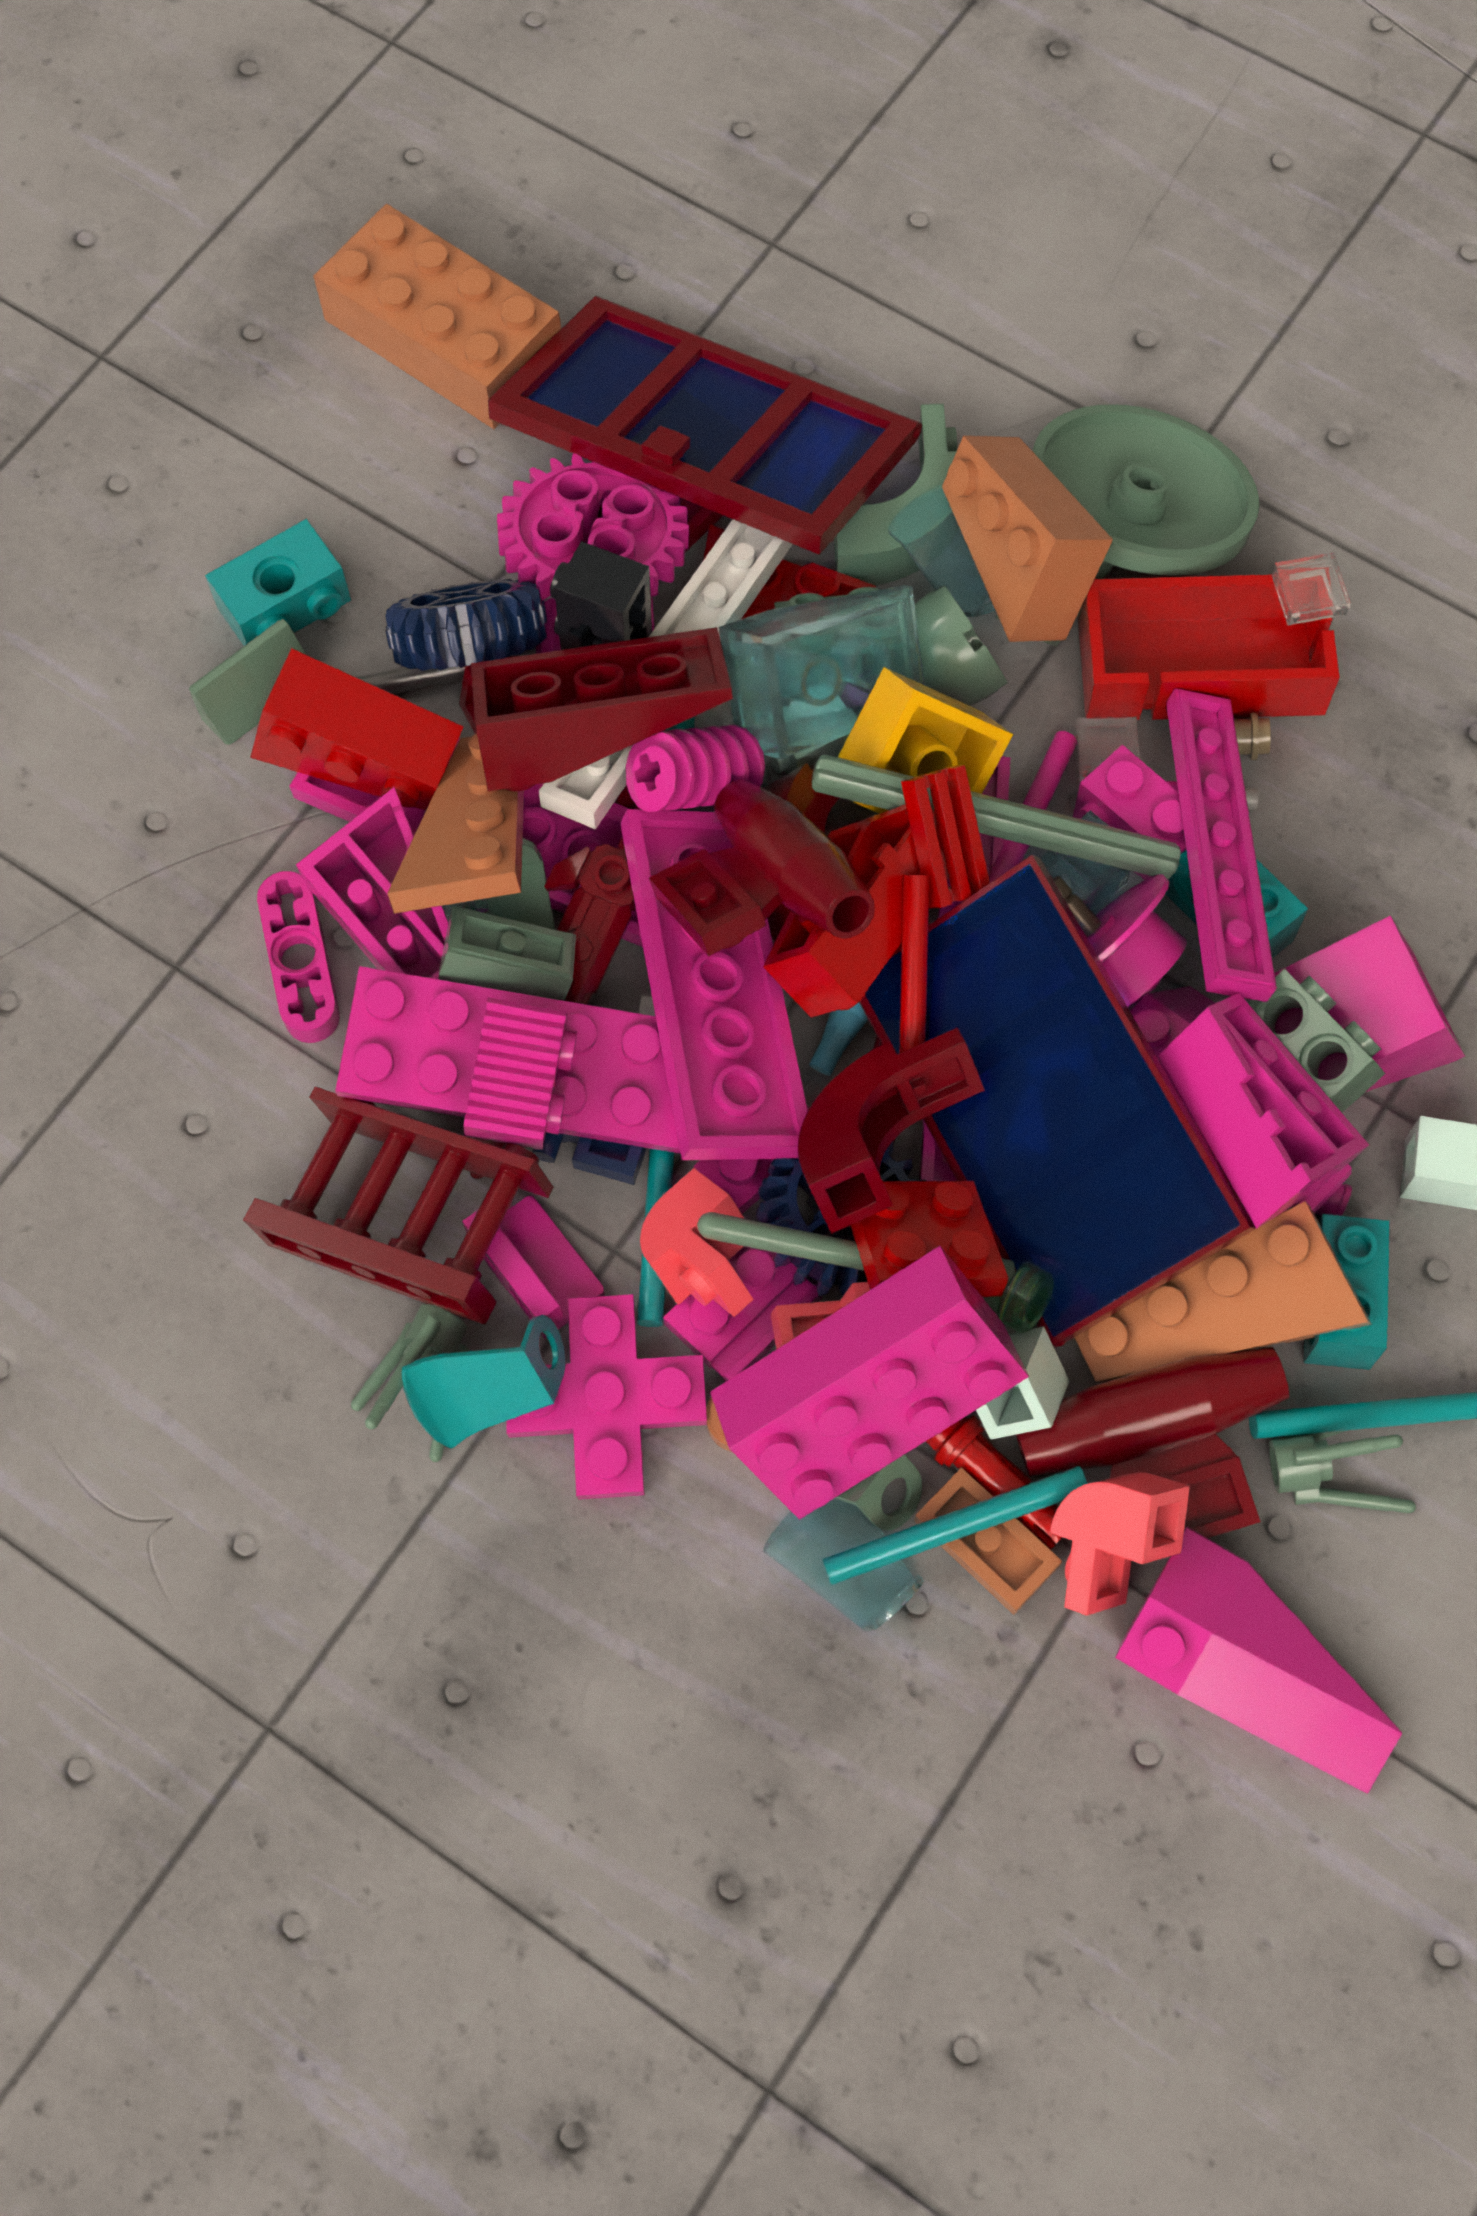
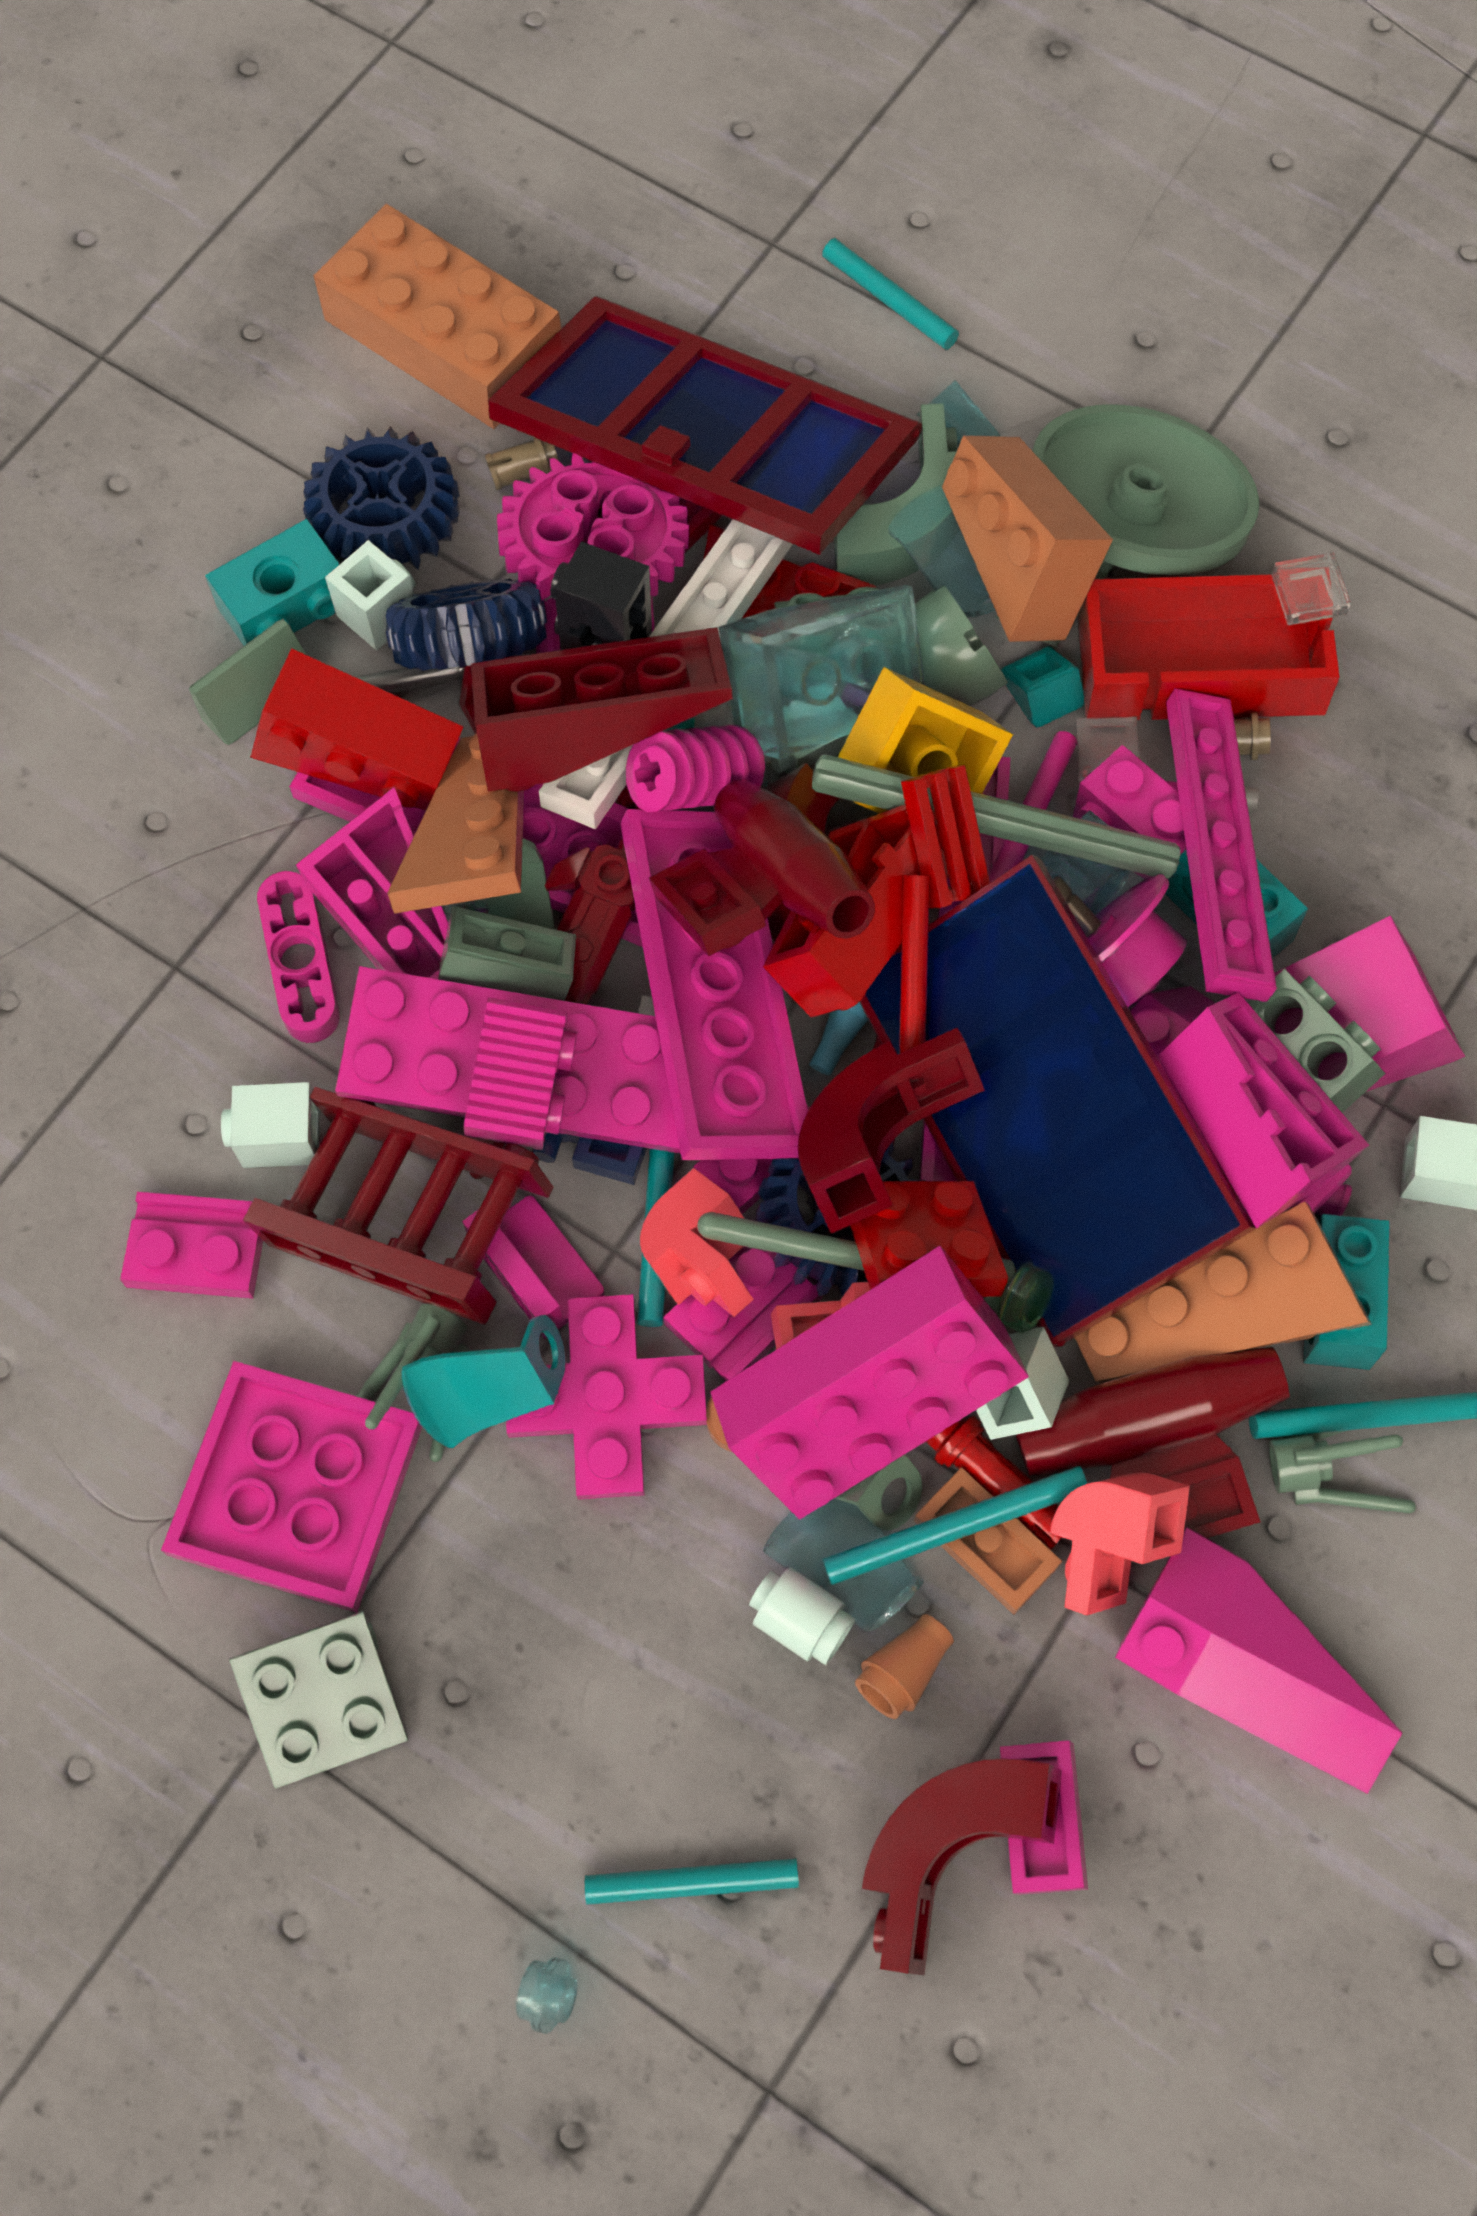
none -> dark pink plate [120,1191,263,1299]
none -> dark pink plate [161,1361,422,1613]
none -> light aqua brick [221,1082,320,1168]
none -> hinge [229,1611,408,1789]
none -> dark blue gear [303,426,460,570]
none -> light aqua brick [325,540,416,651]
none -> dark tan pin [485,437,559,491]
none -> clear light blue plate [516,1957,578,2034]
none -> teal bar [584,1858,799,1905]
none -> light aqua brick [749,1567,856,1666]
none -> teal bar [822,238,959,350]
none -> nougat cone [855,1614,954,1719]
none -> dark red arch [861,1759,1062,1976]
none -> clear light blue piece [916,380,1001,447]
none -> teal slope [1000,646,1084,727]
none -> dark pink plate [1000,1740,1088,1895]

